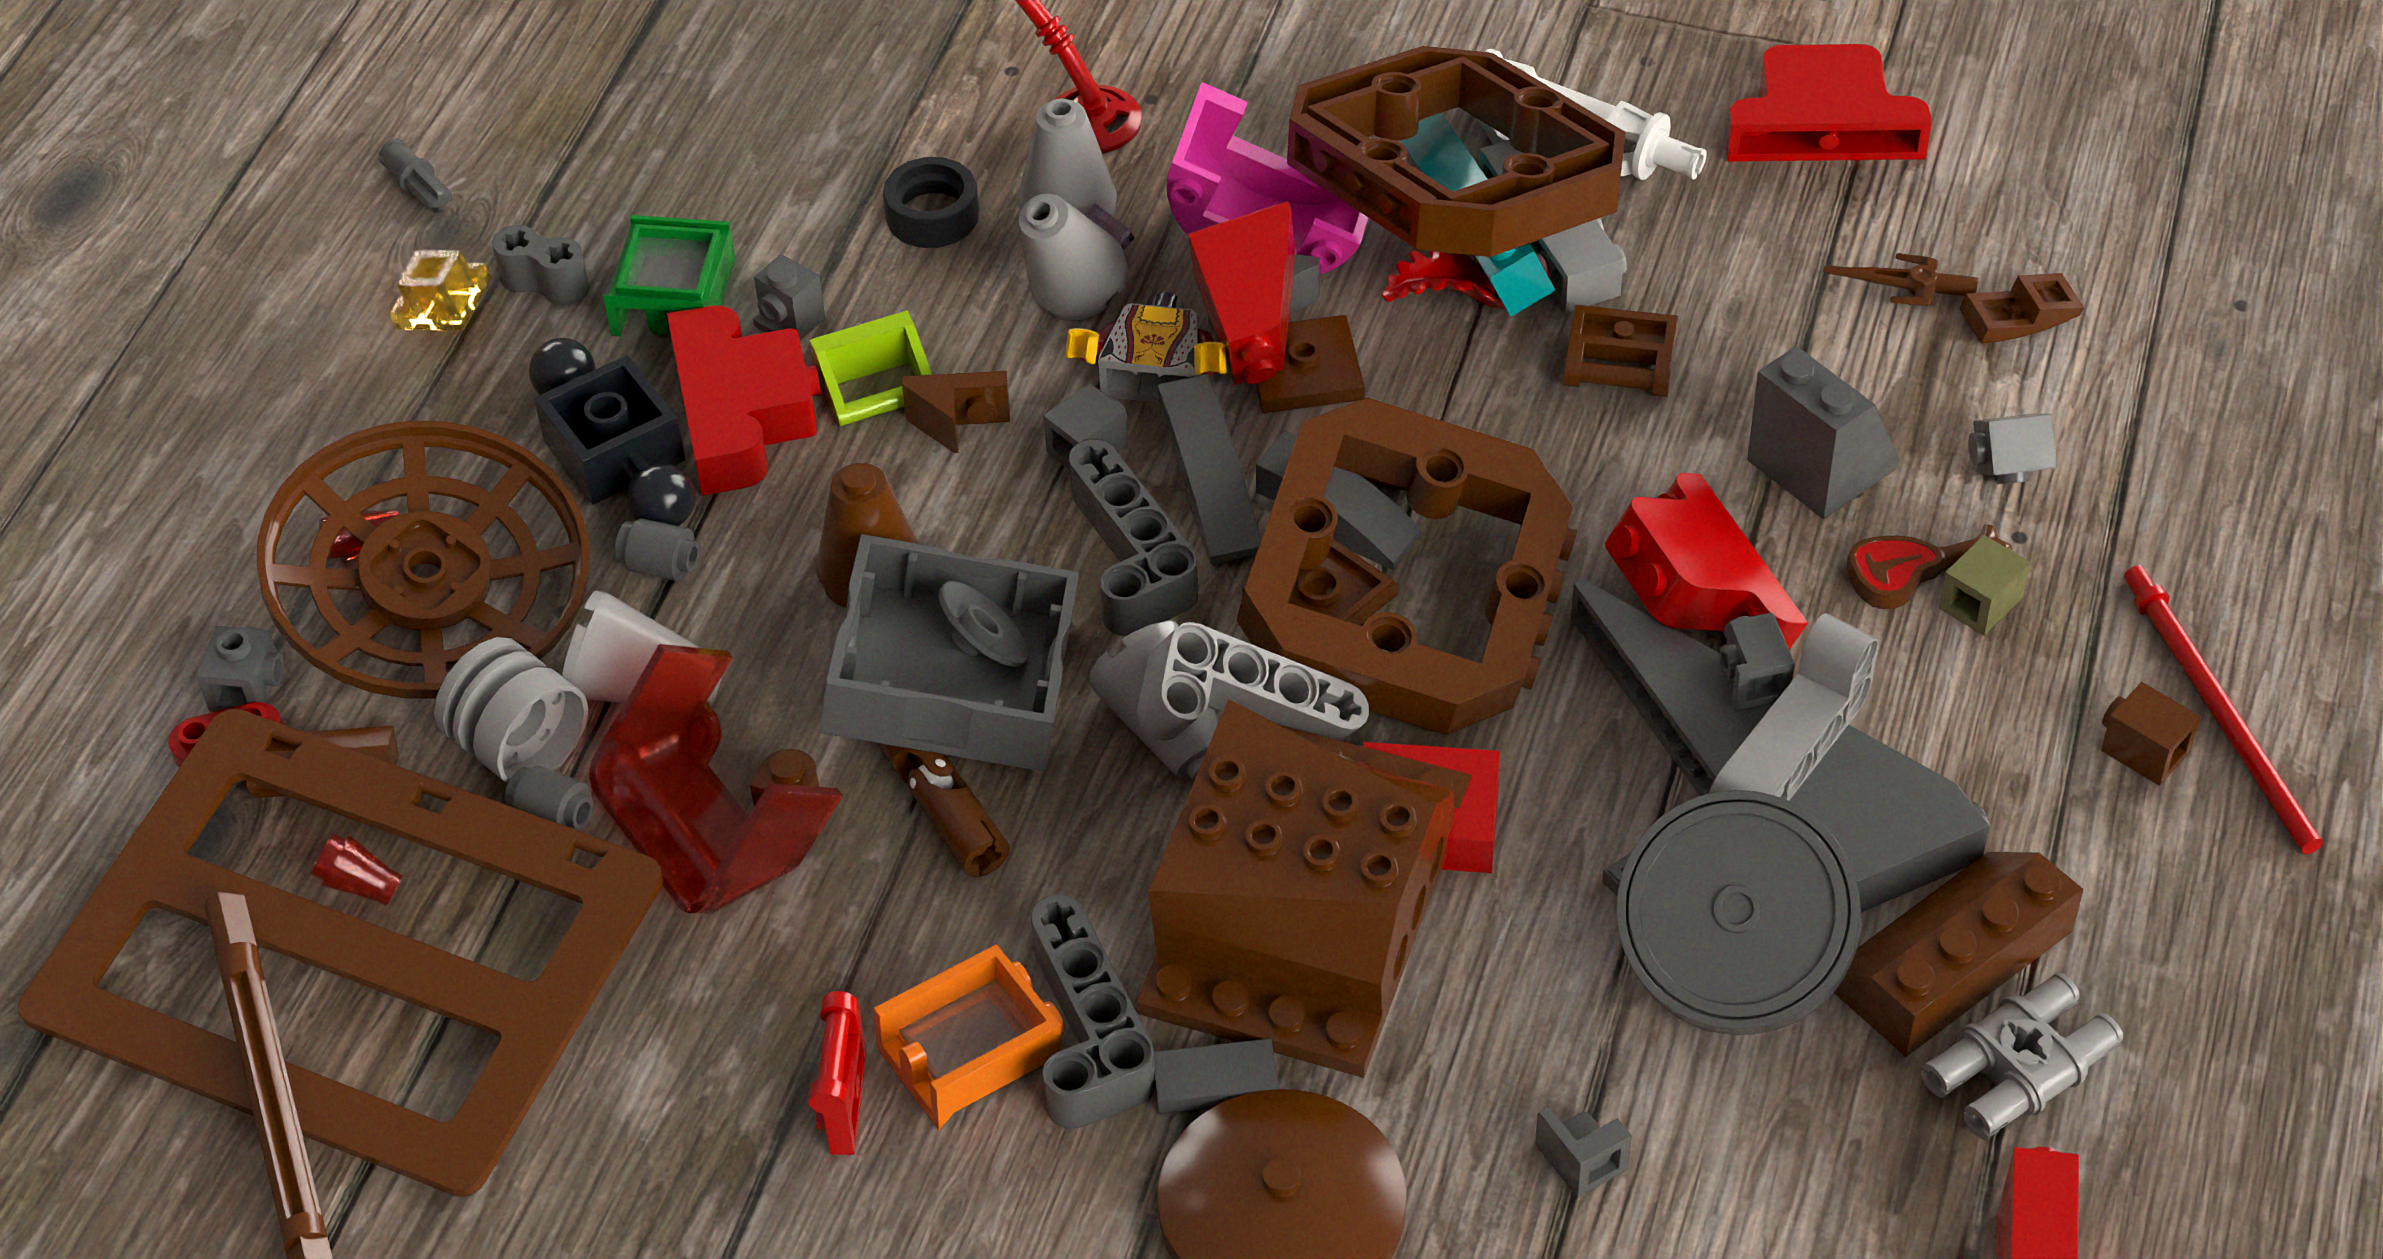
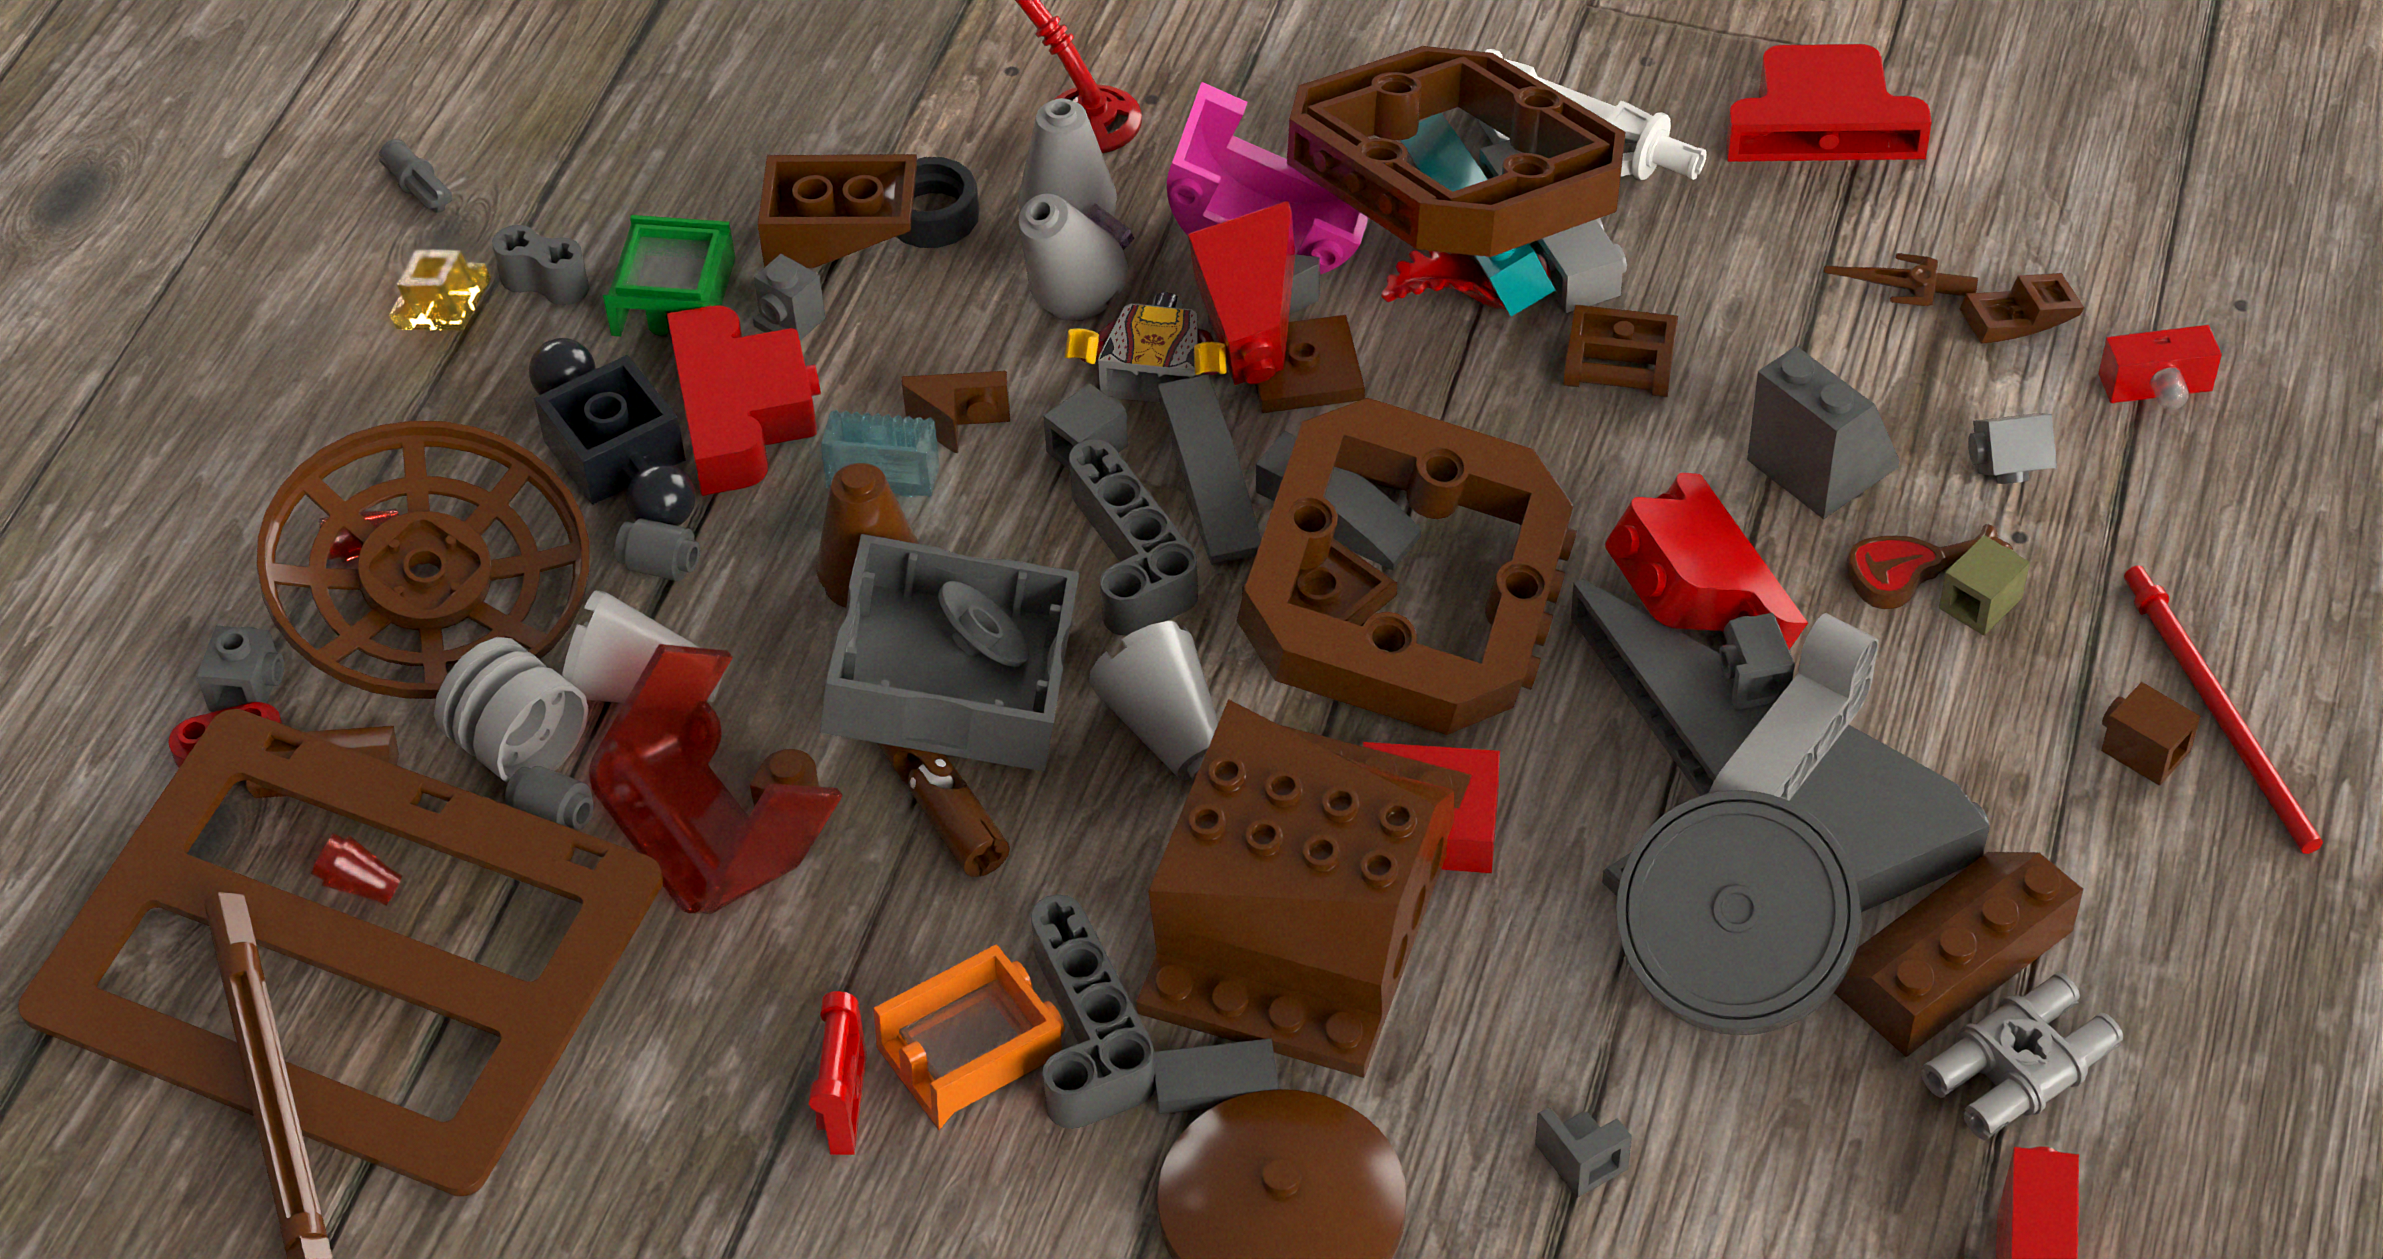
lime tile [809,310,932,427] -> none
light grey beam [1137,622,1369,741] -> none
none -> reddish brown slope [757,154,917,268]
none -> clear light blue brick [821,410,940,497]
none -> red piece [2098,325,2222,410]

